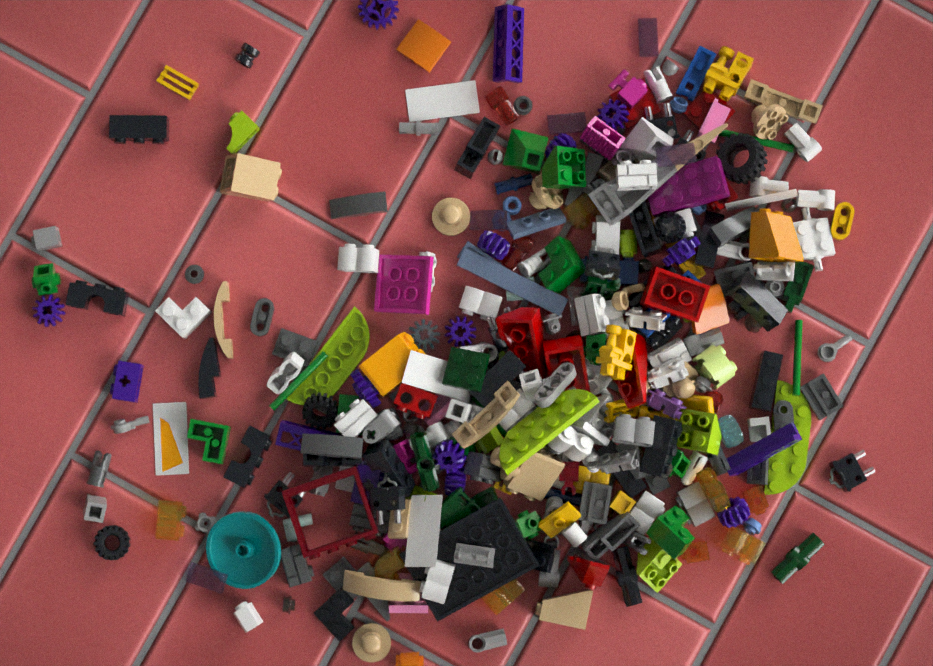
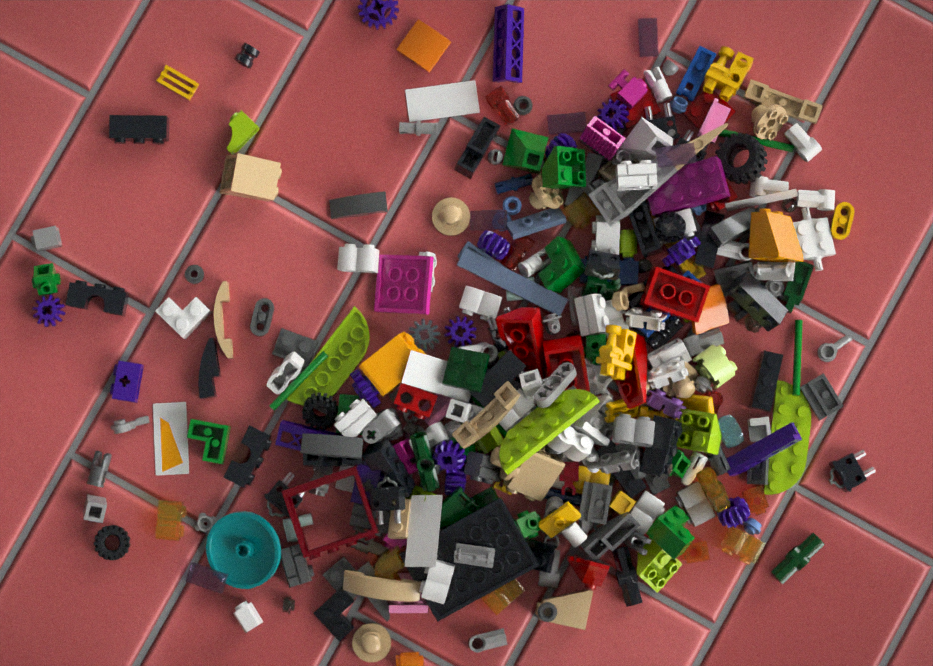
dark grey plate [773,400,794,432] -> none
none -> dark grey plate [538,602,557,622]

